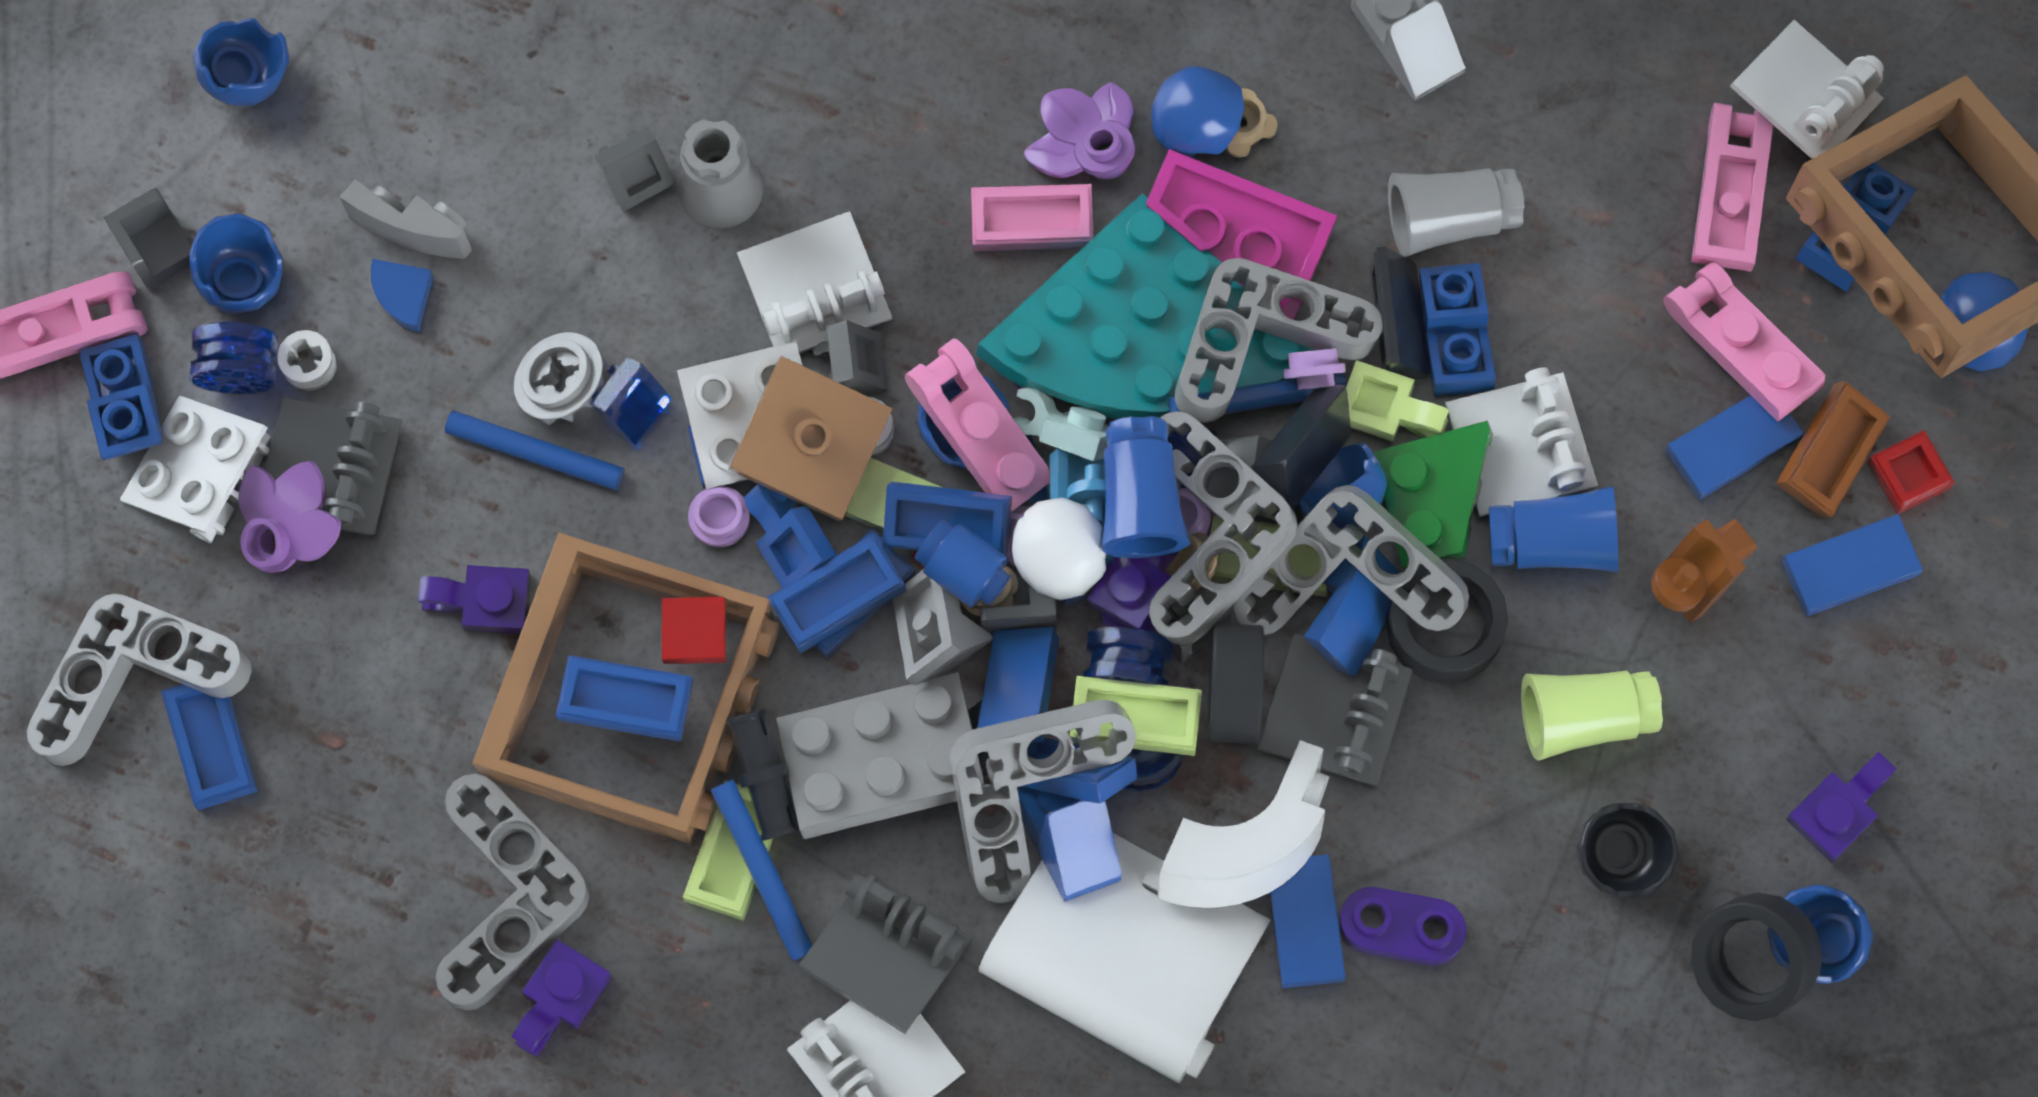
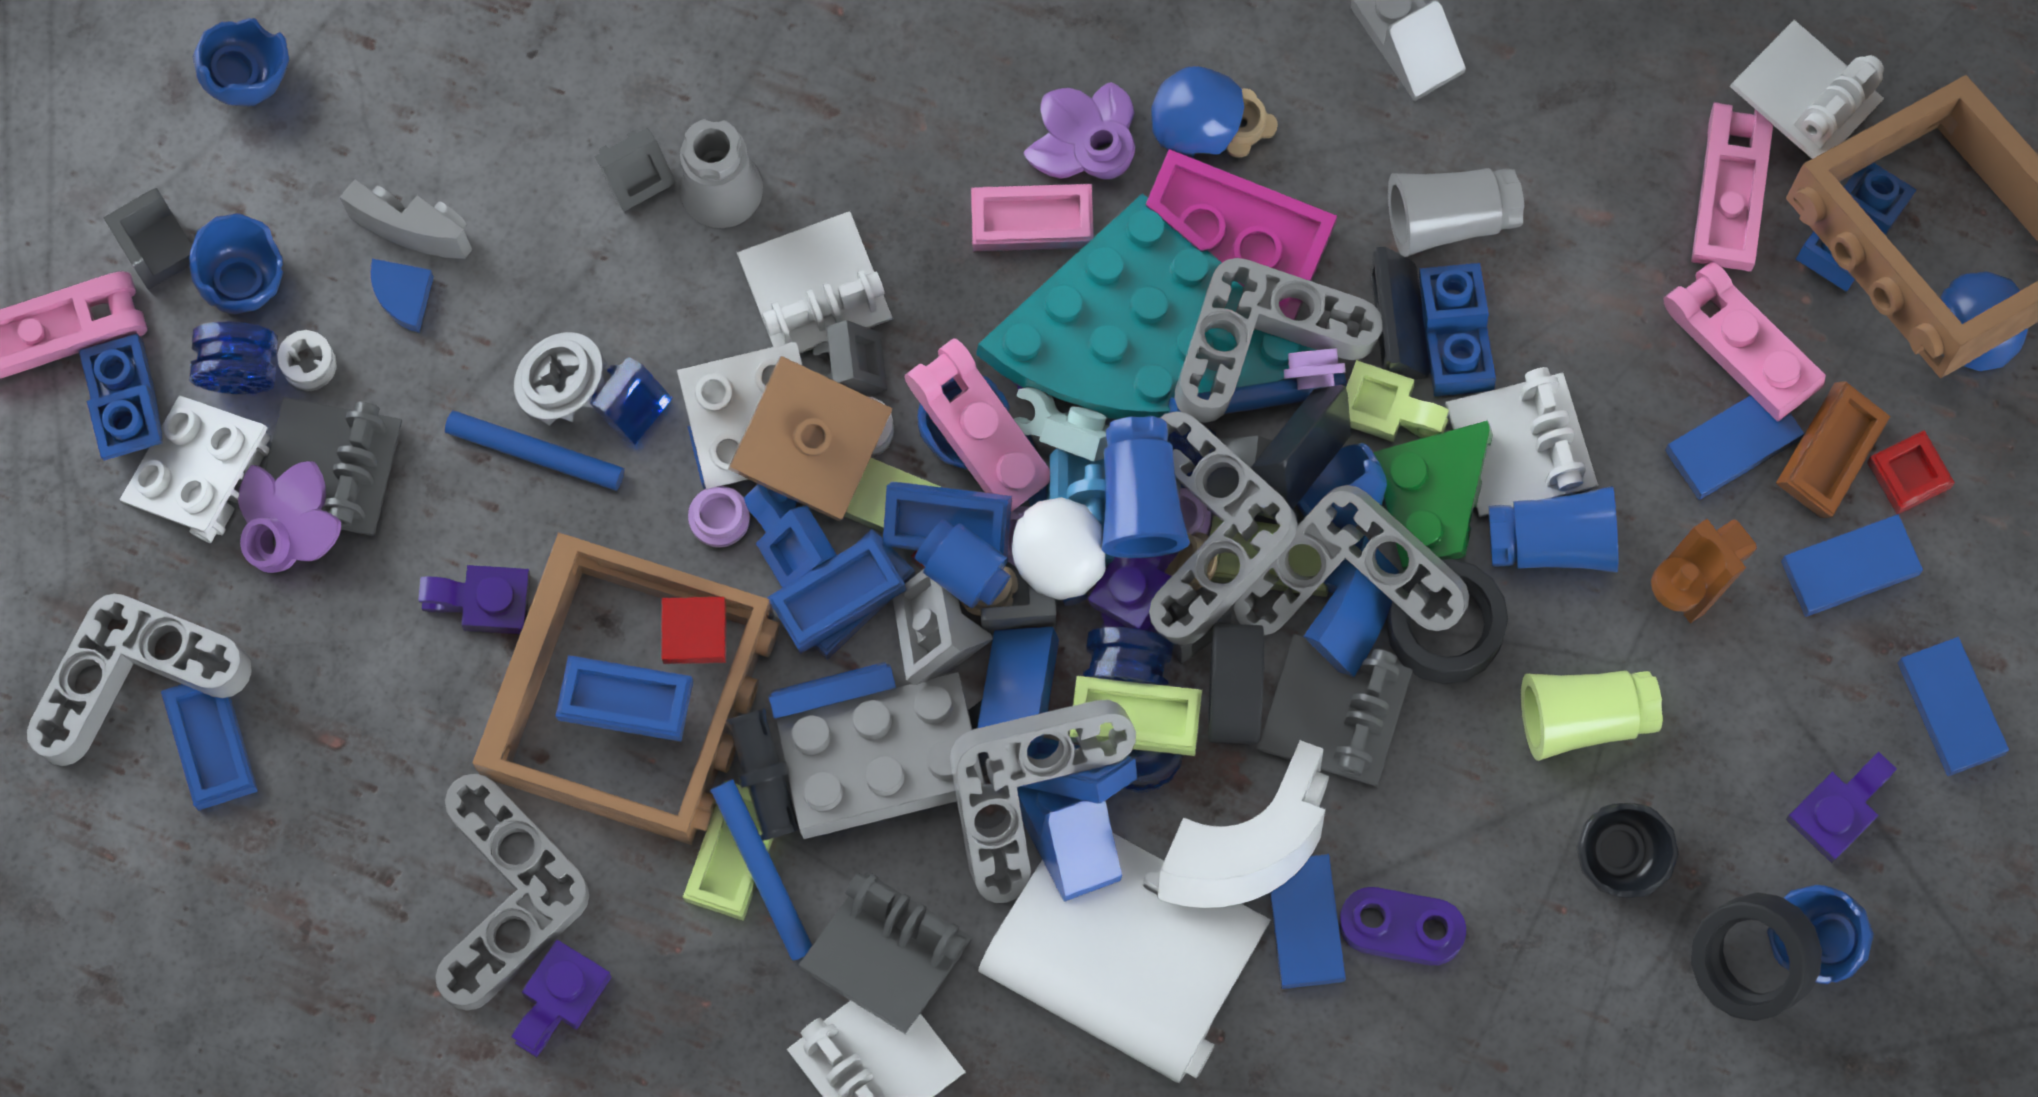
none -> blue tile [769,662,896,719]
none -> blue tile [1897,637,2009,777]

